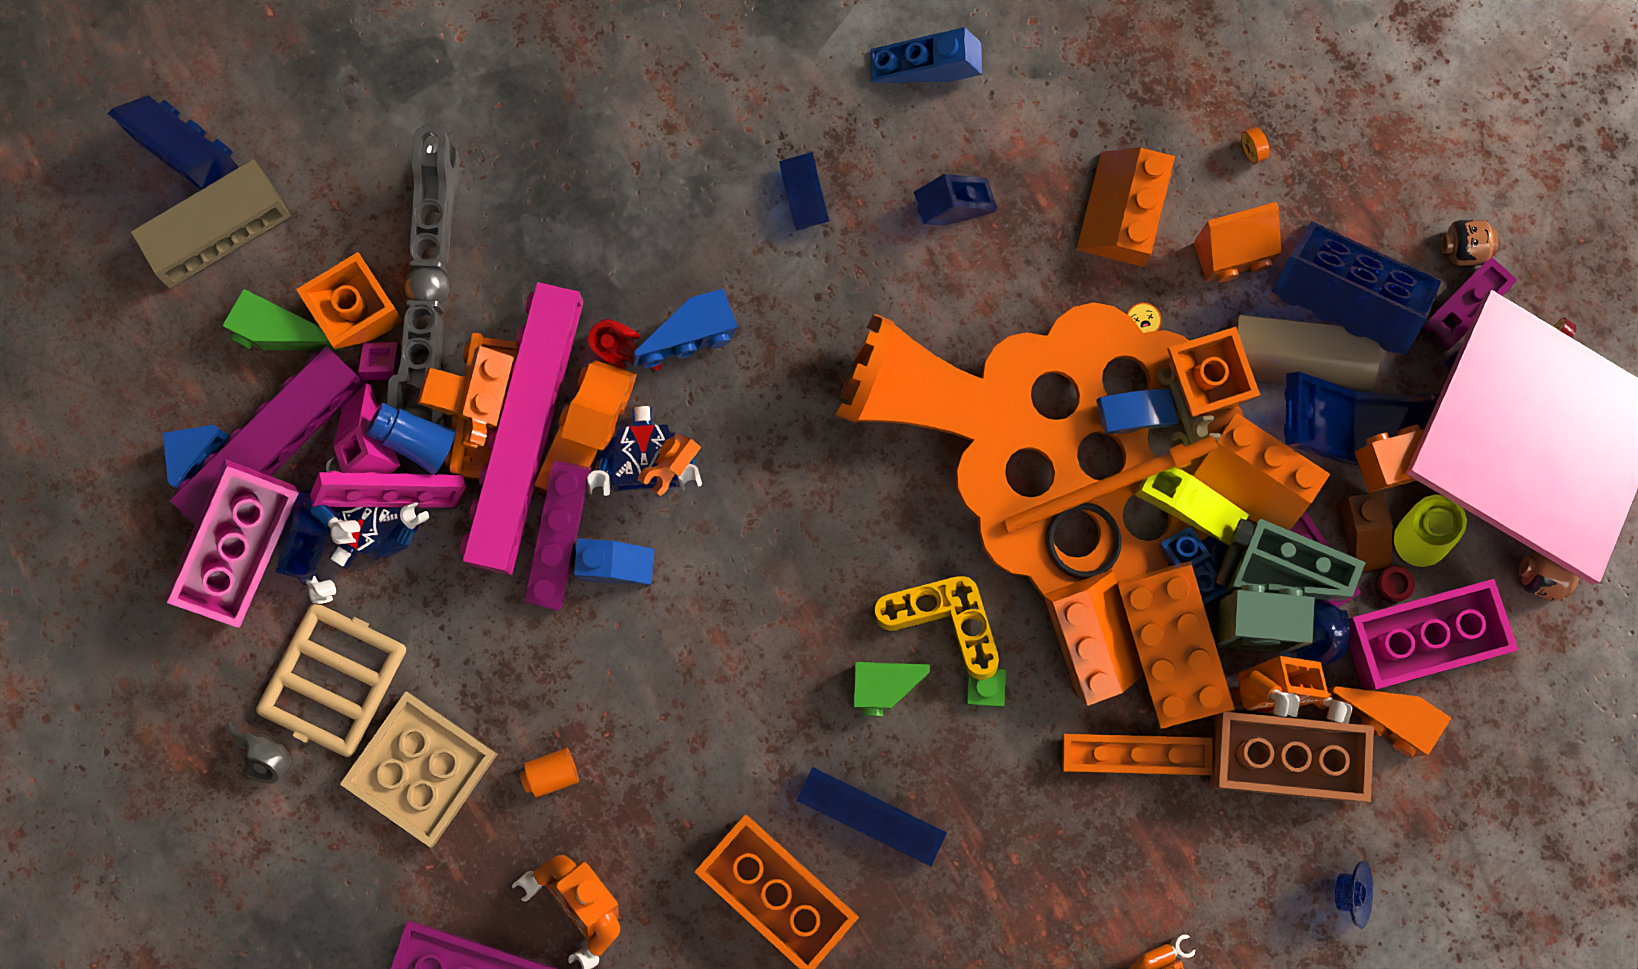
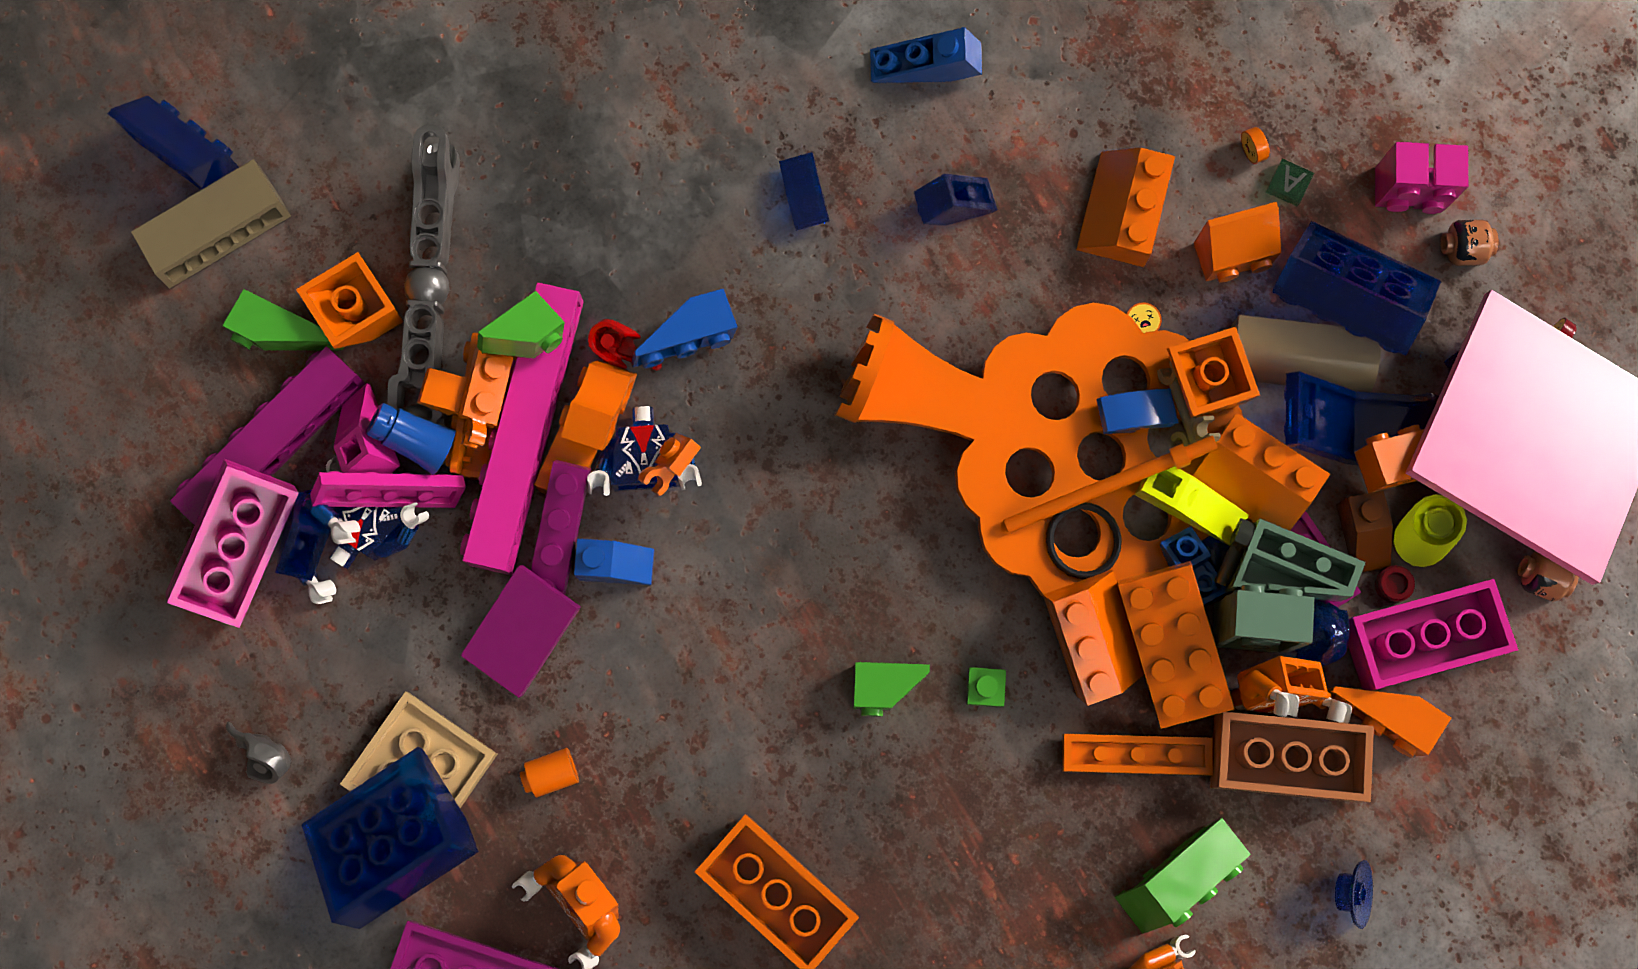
blue slope [163,425,230,488] -> none
tan bar [256,603,406,757] -> none
magenta plate [358,342,401,381] -> none
clear blue plate [796,767,947,867] -> none
yellow beam [875,576,999,680] -> none
magenta plate [1421,256,1517,351] -> none
none -> clear blue slope [301,747,479,929]
none -> magenta tile [460,565,581,698]
none -> bright green slope [477,291,565,358]
none -> wedge [1115,818,1251,934]
none -> clear green tile [1266,158,1314,207]
none -> dark pink piece [1375,142,1469,214]

